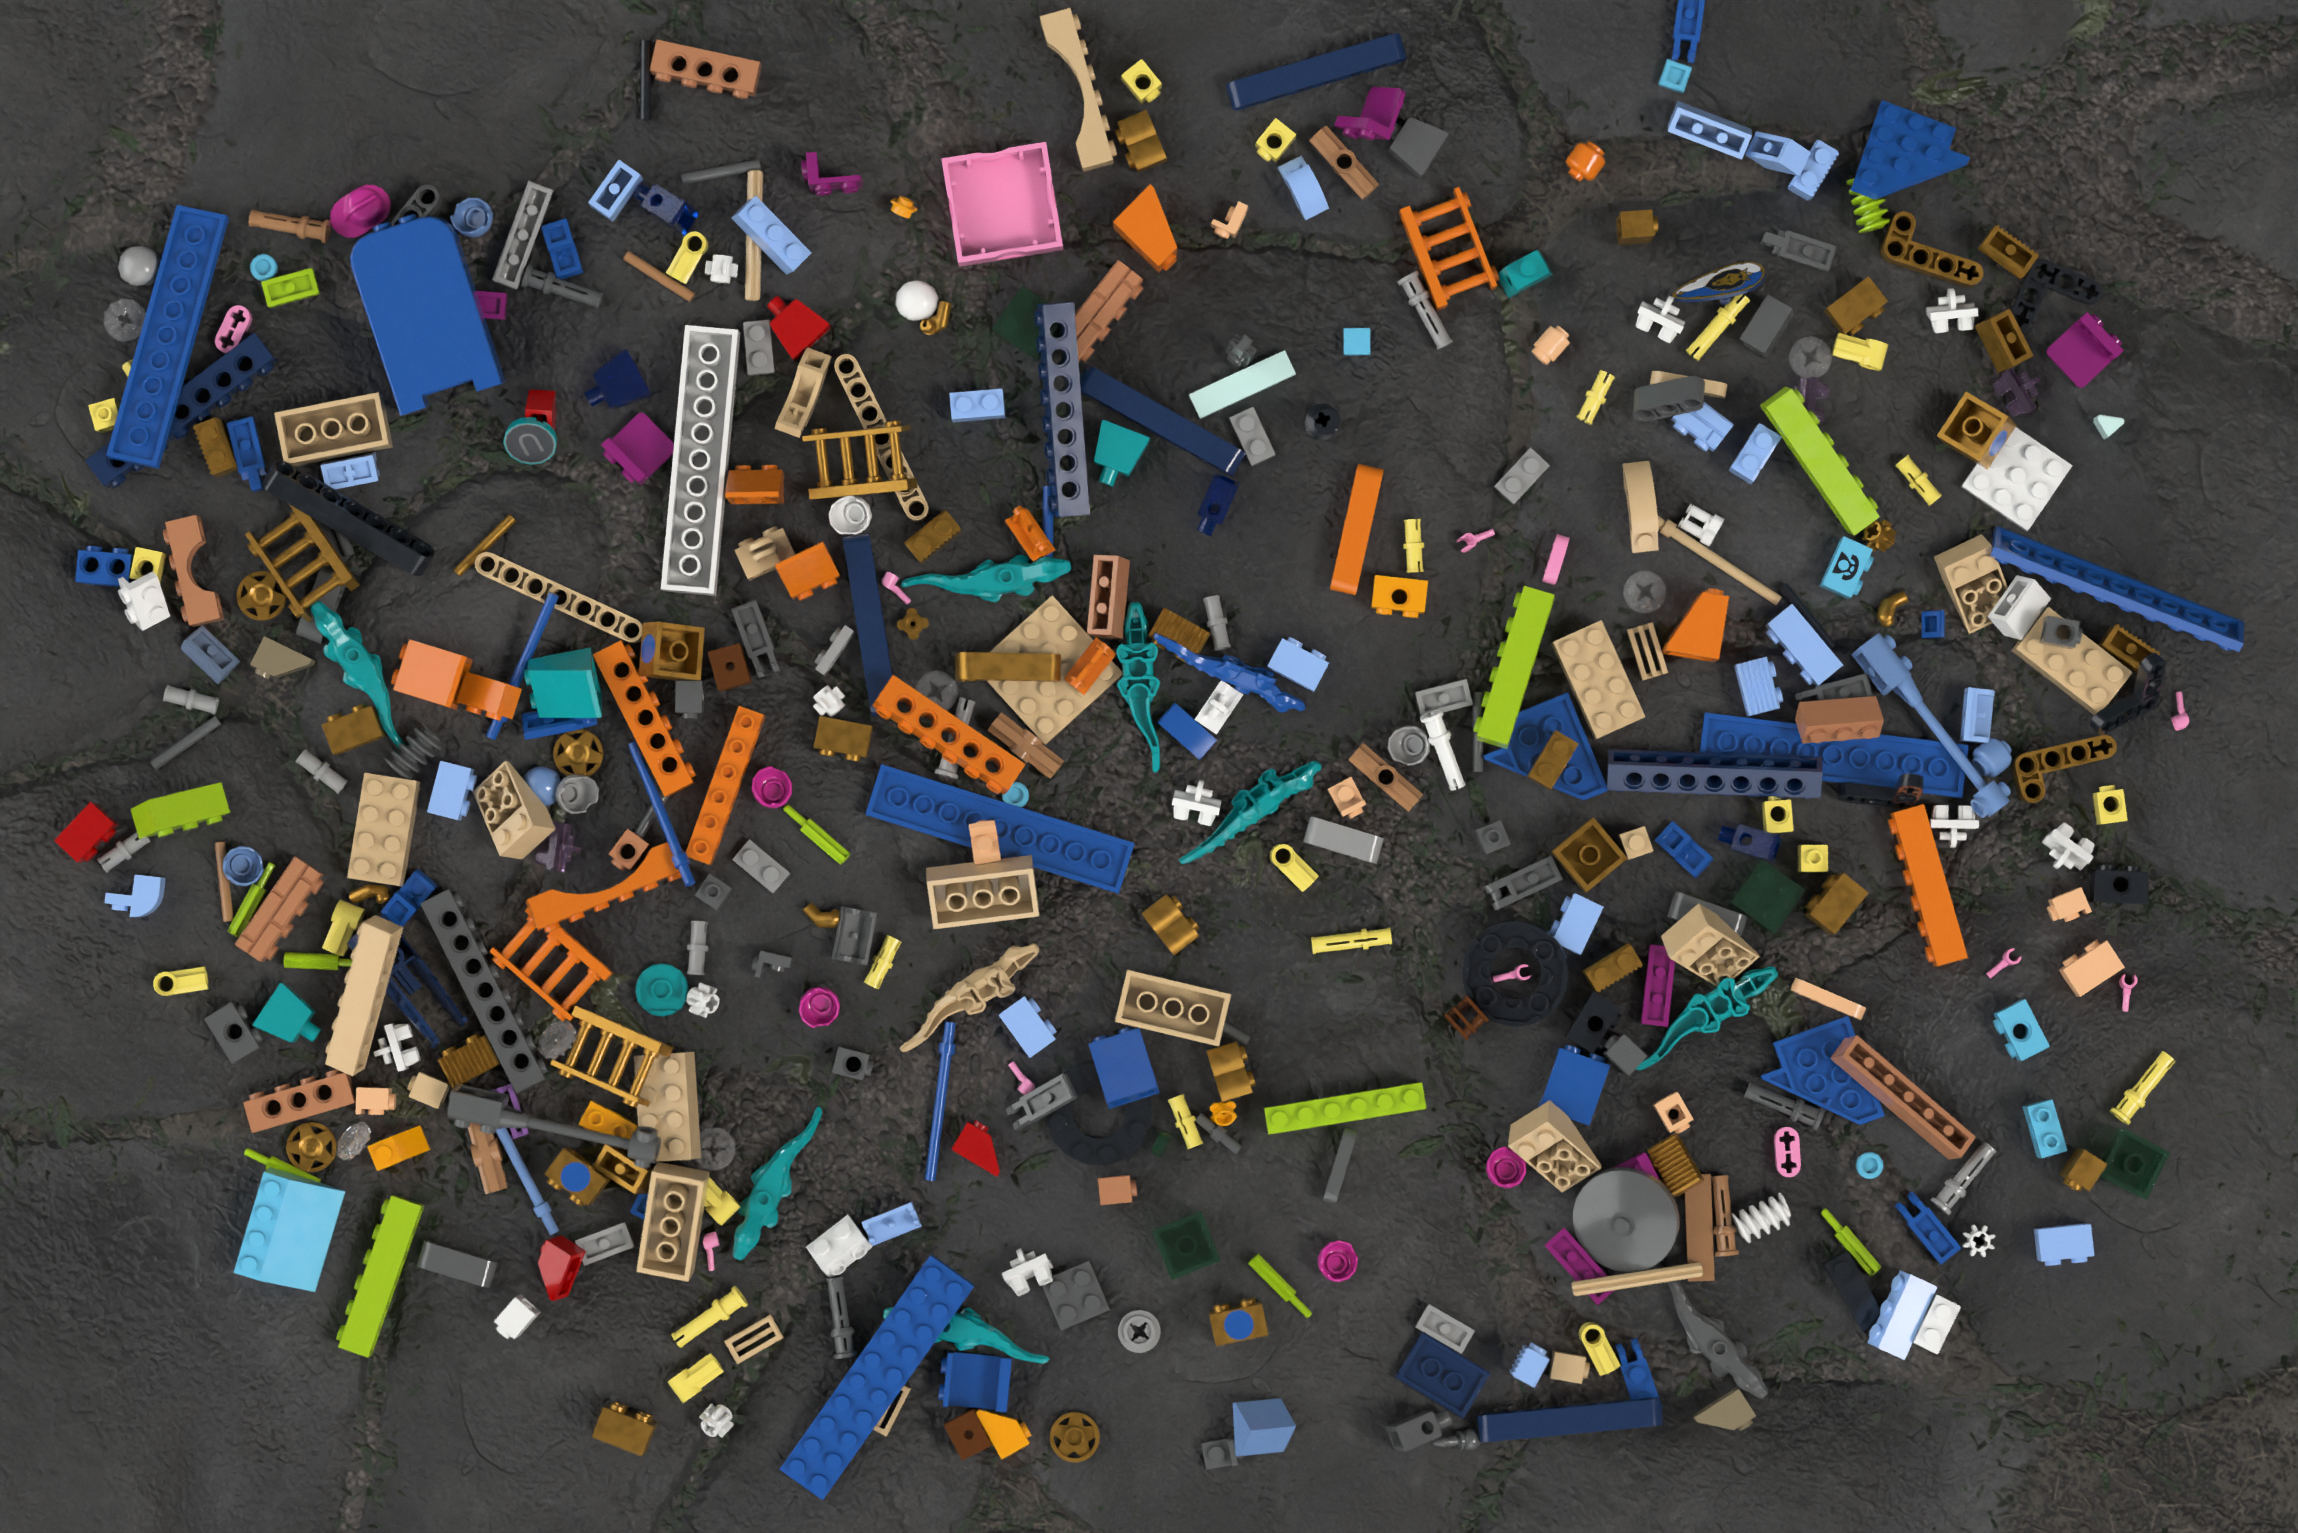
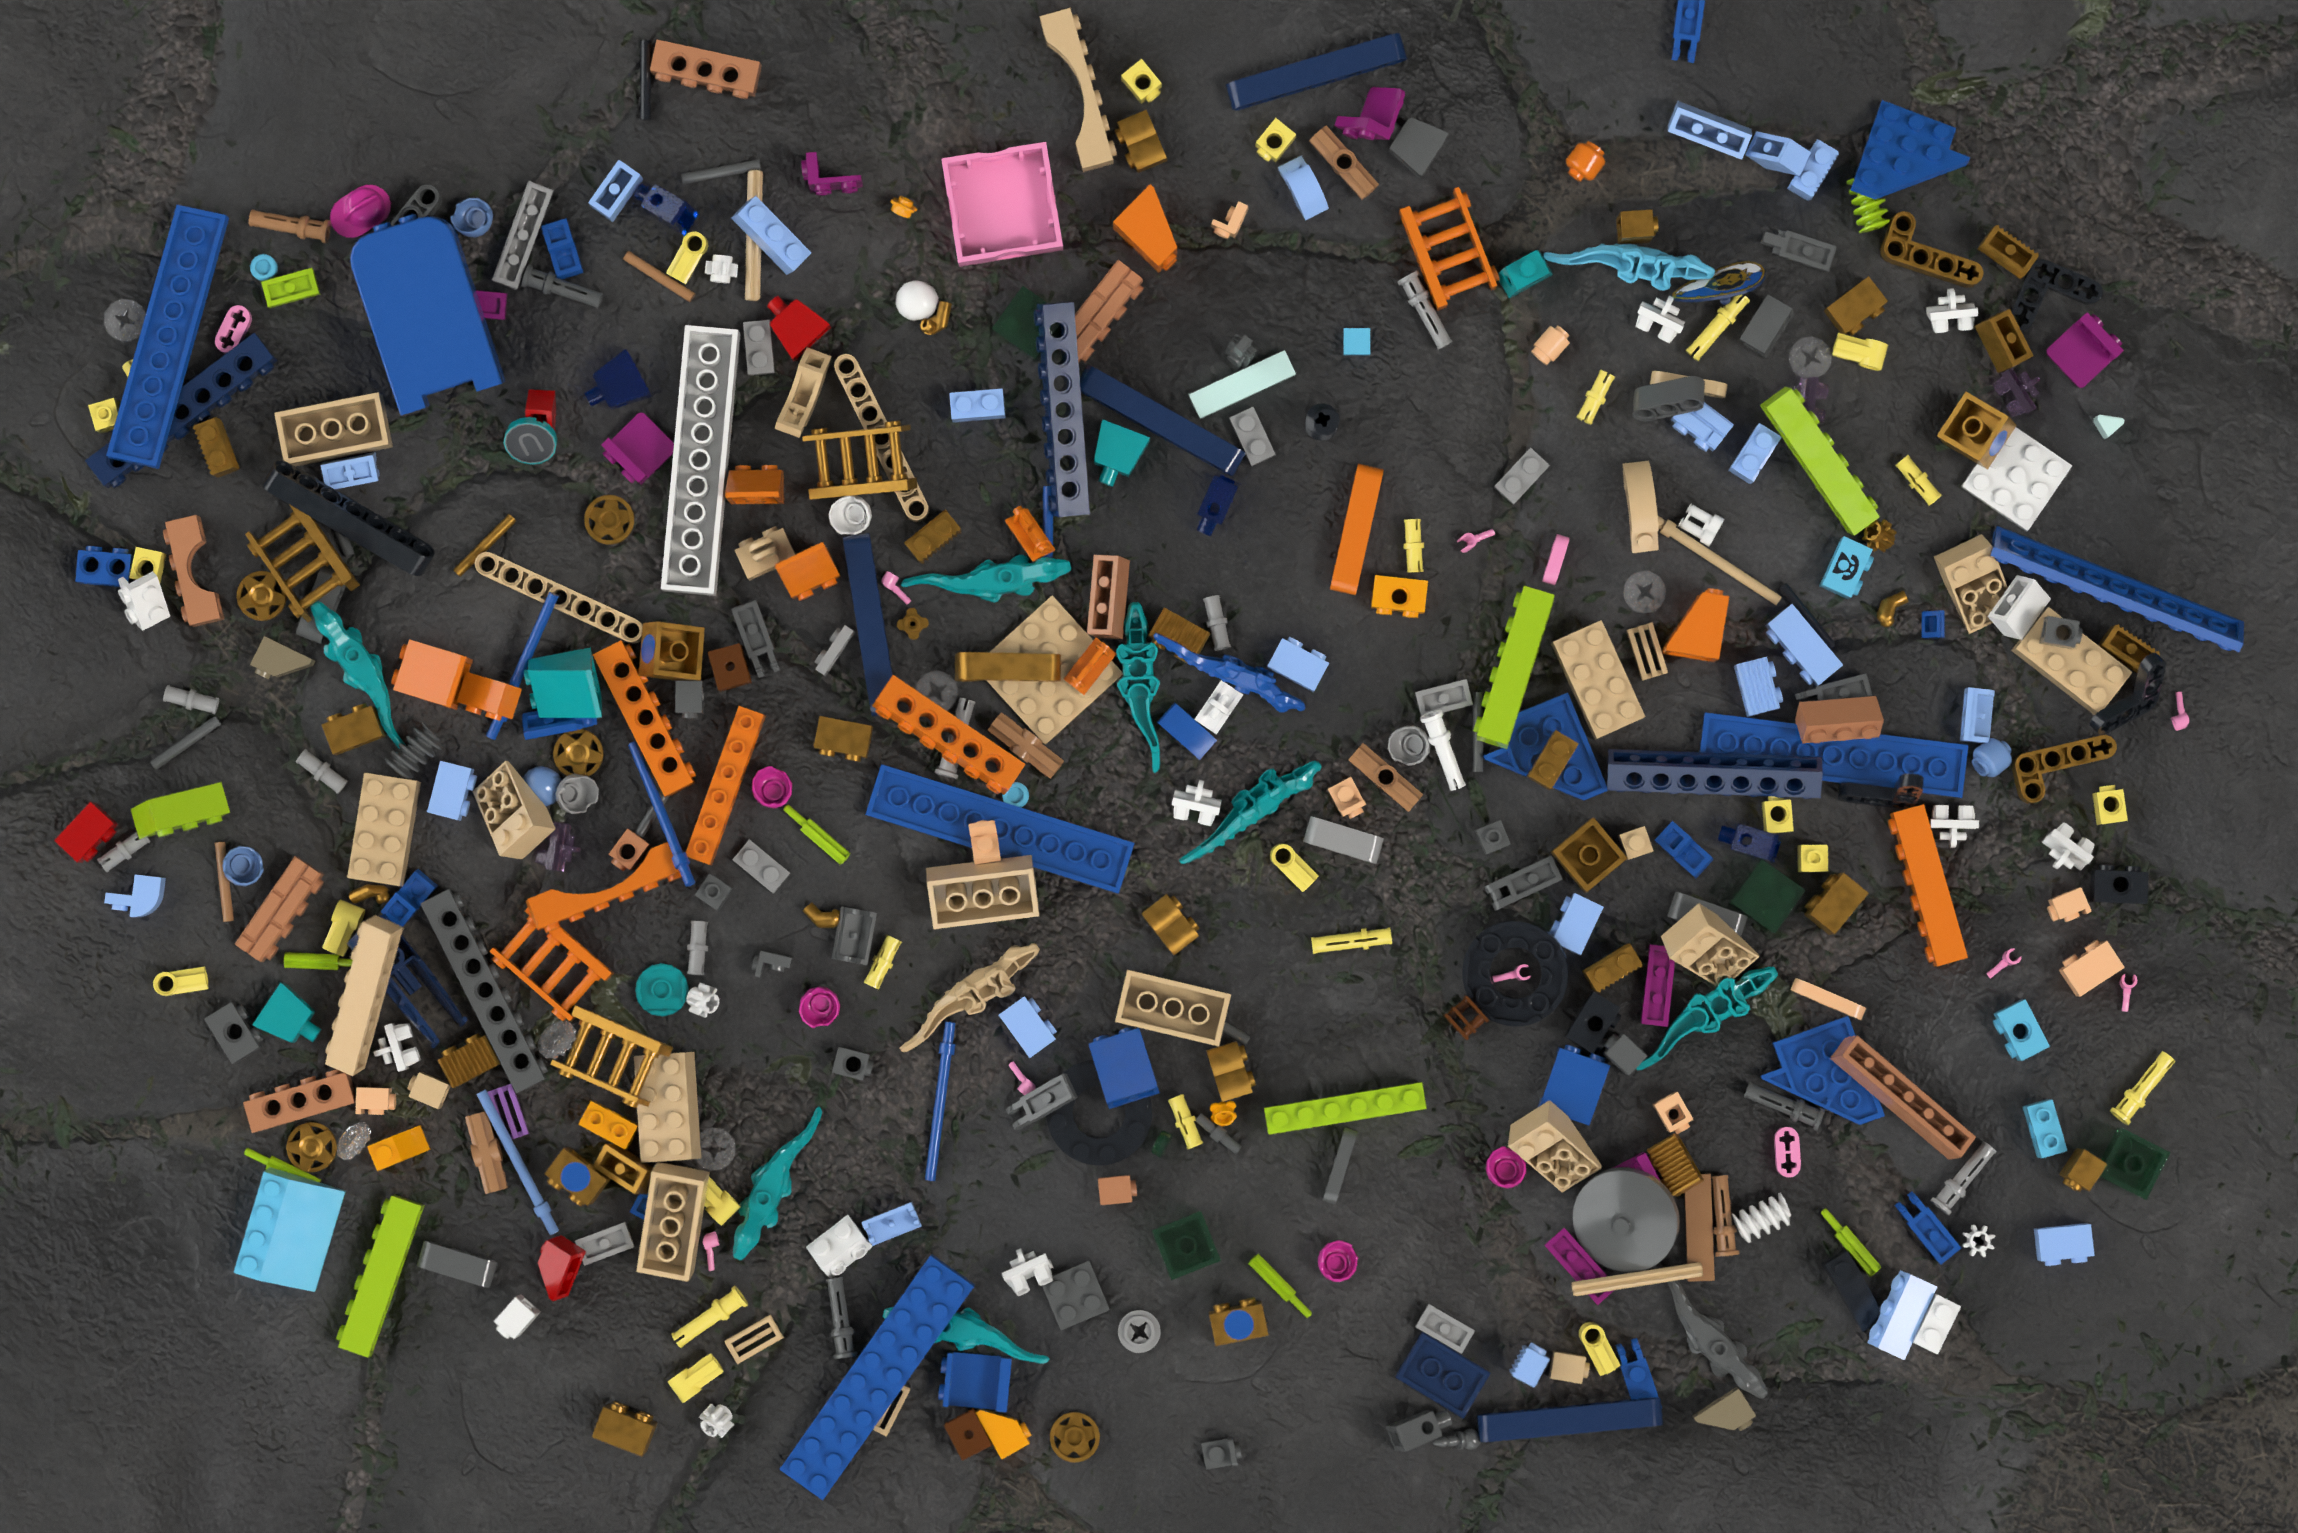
light grey hair [118,246,161,286] -> none
sand blue slope [181,625,240,684] -> none
blue hinge [227,416,267,492] -> none
lime axle [227,862,275,937] -> none
dark grey bar [448,1083,661,1168] -> none
white gear [813,685,845,718] -> none
red slope [951,1120,1000,1177] -> none
medium blue slope [1233,1398,1296,1456] -> none
medium azure tile [1658,59,1692,94] -> none
medium blue bar [1851,633,2011,818] -> none
medium azure tile [1856,1152,1883,1179] -> none
none -> pearl gold wheel [584,495,635,545]
none -> medium azure animal [1544,243,1715,291]

